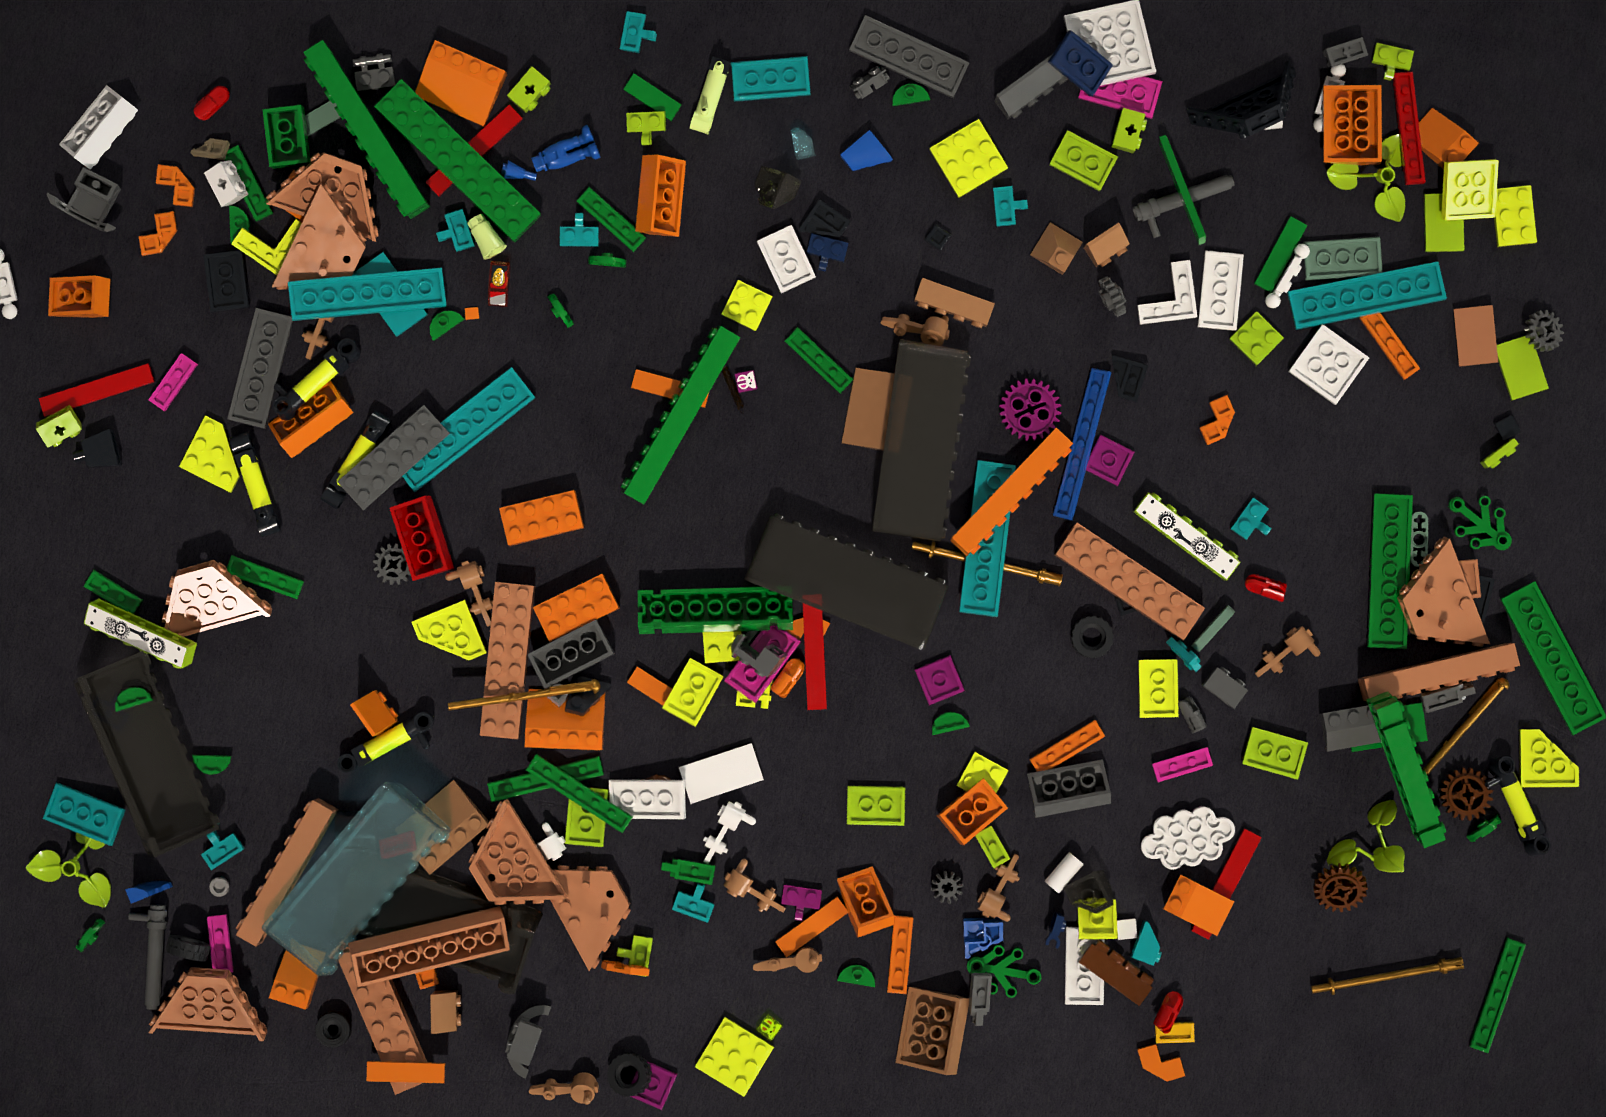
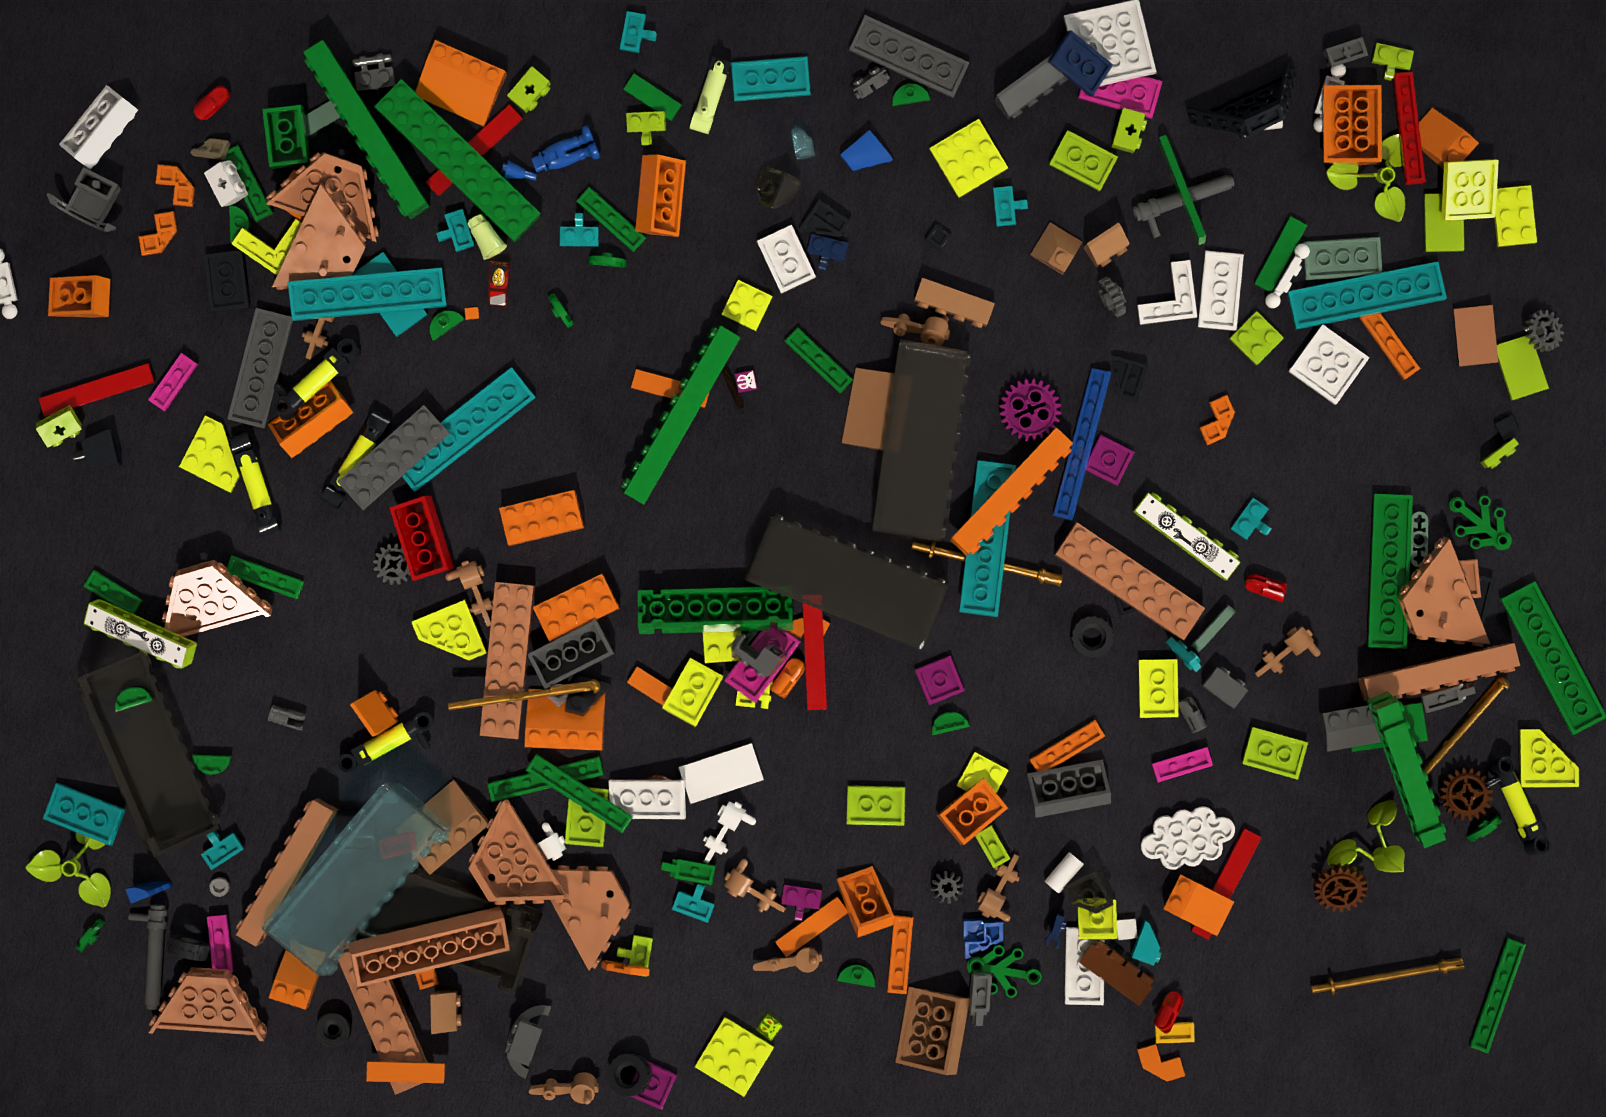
none -> dark grey hinge [268,705,306,730]

